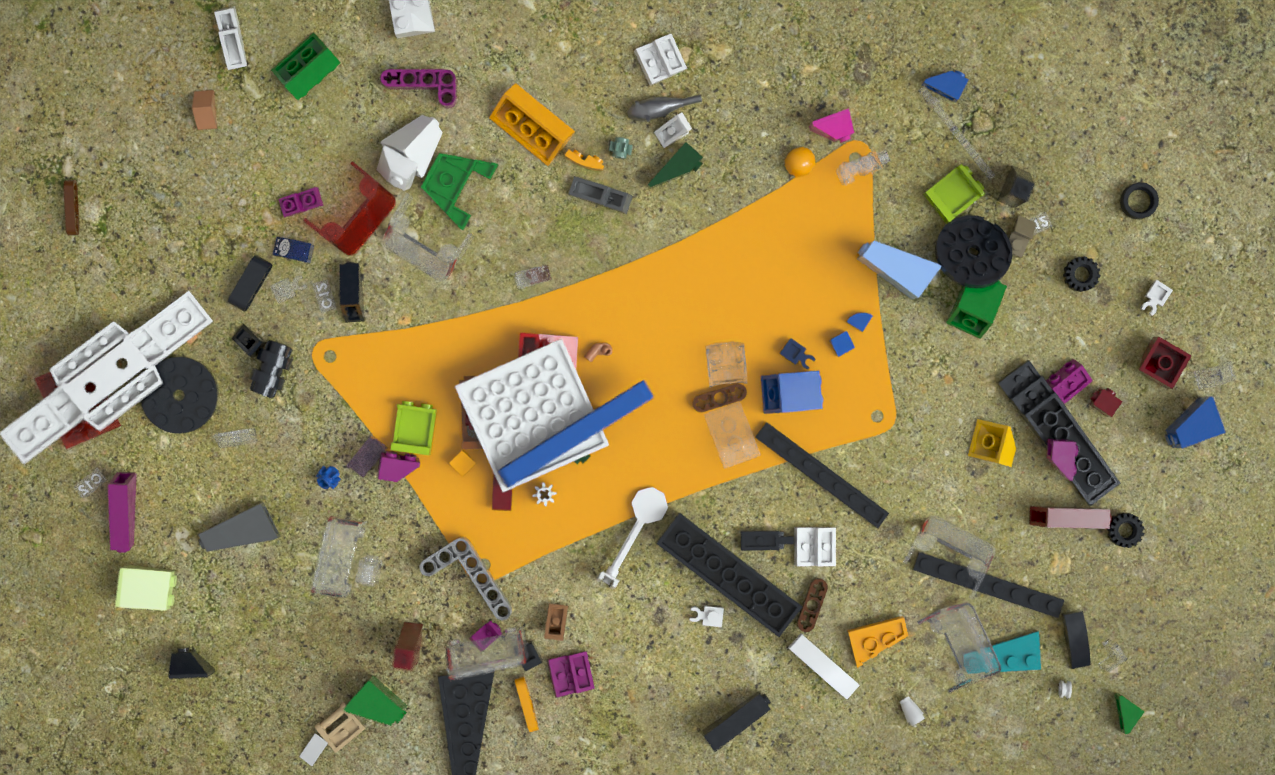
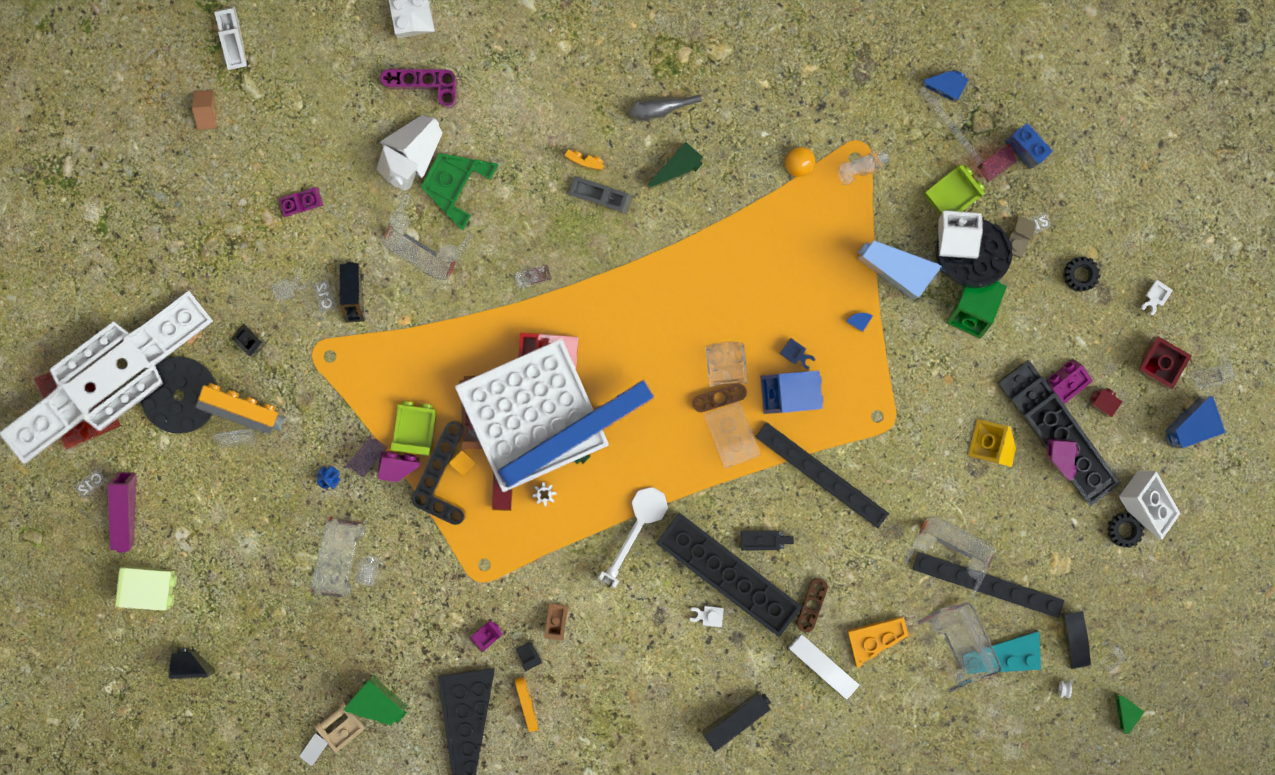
reddish brown beam [64,180,80,236] -> none
dark grey slope [198,503,281,552] -> none
black beam [228,255,273,312] -> none
black piece [249,340,293,398] -> none
green slope [271,32,341,101] -> none
clear blue slope [272,237,314,264] -> none
clear red windscreen [303,161,396,256] -> none
dark red slope [392,622,423,671] -> none
light grey beam [420,537,512,620] -> none
clear windscreen [445,627,530,680] -> none
light orange slope [489,83,575,166] -> none
magenta slope [547,651,595,698] -> none
nougat arm [584,343,613,362] -> none
sand green gear [609,137,633,159] -> none
white slope [634,34,687,86] -> none
white slope [654,113,692,148] -> none
white slope [794,527,836,566] -> none
dark pink slope [809,109,854,143] -> none
blue slope [829,331,855,357] -> none
white cone [899,696,925,726] -> none
black slope [997,165,1035,208] -> none
slope [1029,506,1112,529] -> none
black tyre [1120,182,1159,220] -> none
none -> light orange piece [195,383,287,435]
none -> black beam [412,420,466,525]
none -> white slope [938,211,982,258]
none -> clear pink slope [977,144,1017,182]
none -> blue panel [1004,123,1053,169]
none -> white slope [1119,471,1181,540]

